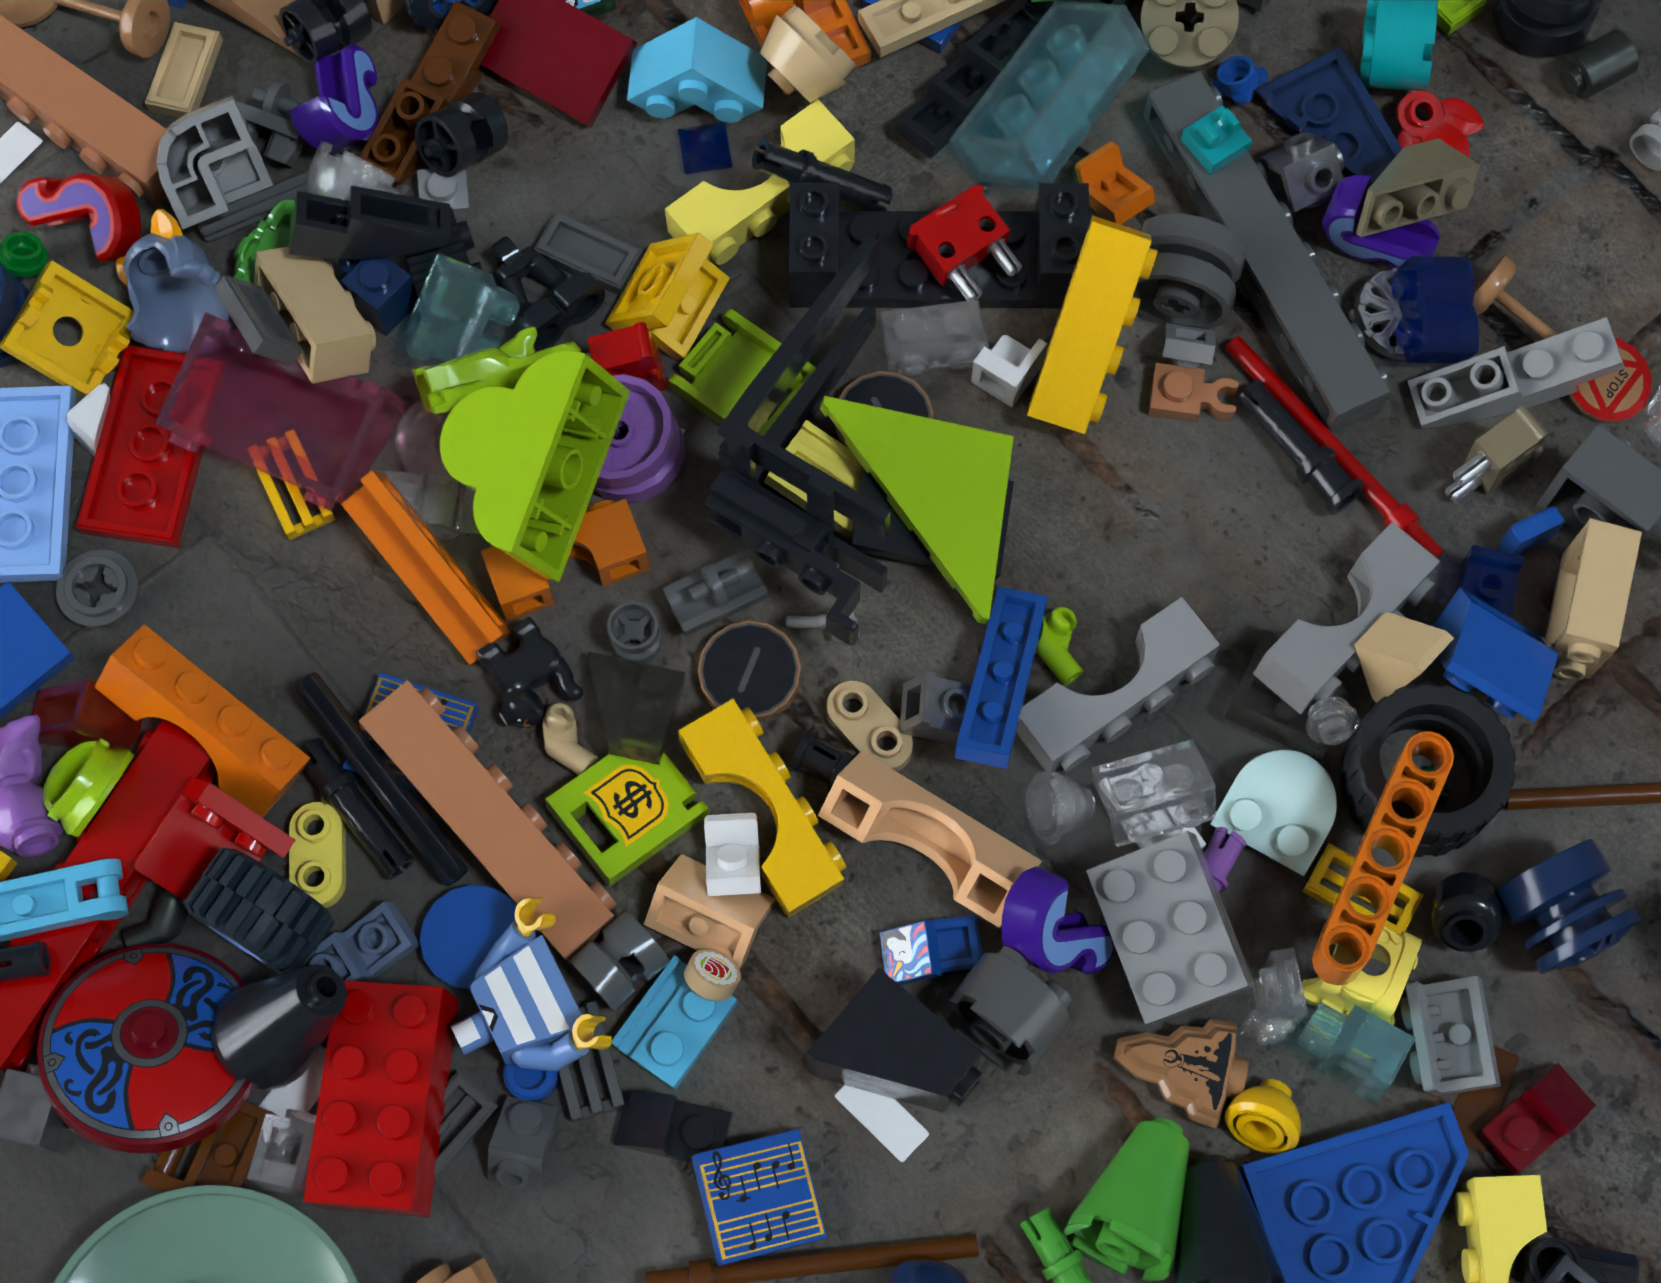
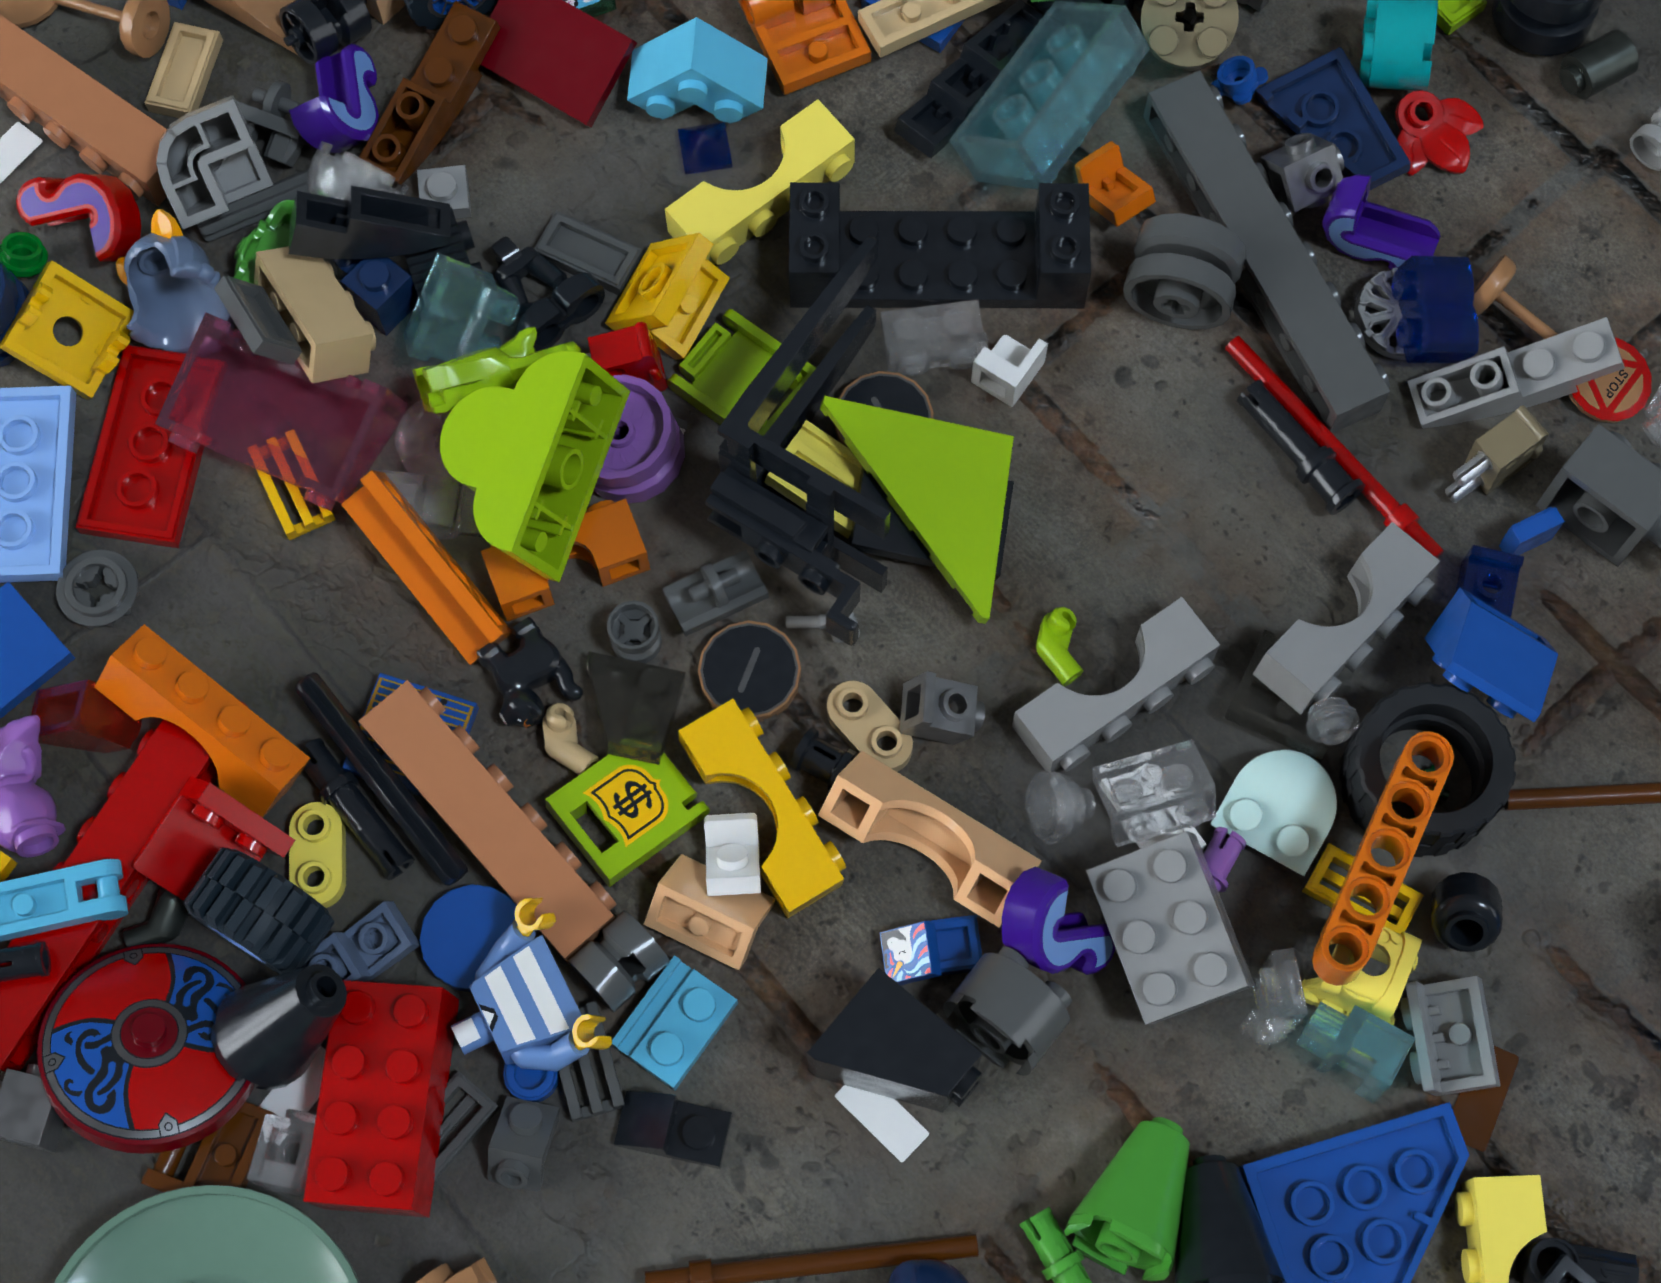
lime hat [43,738,134,837] -> none
white slope [67,383,111,456] -> none
black wheel [415,92,508,177] -> none
tile [684,949,741,1001] -> none
blue tile [691,1129,827,1267] -> none
black pin [752,139,892,211] -> none
tan cone [760,4,857,103] -> none
red piece [907,185,1022,302] -> none
blue plate [955,586,1048,769] -> none
yellow brick [1027,216,1158,434] -> none
medium nougat rock [1113,1019,1249,1130] -> none
nougat plate [1148,363,1239,423] -> none
light grey plate [1162,323,1216,368] -> none
teal tile [1181,105,1252,175] -> none
yellow brick [1224,1079,1301,1154] -> none
tan slope [1354,611,1454,703] -> none
dark tan slope [1356,138,1480,237] -> none
dark red slope [1477,1063,1596,1175] -> none
dark blue wheel [1495,839,1643,975] -> none
tan window [1545,518,1642,680] -> none

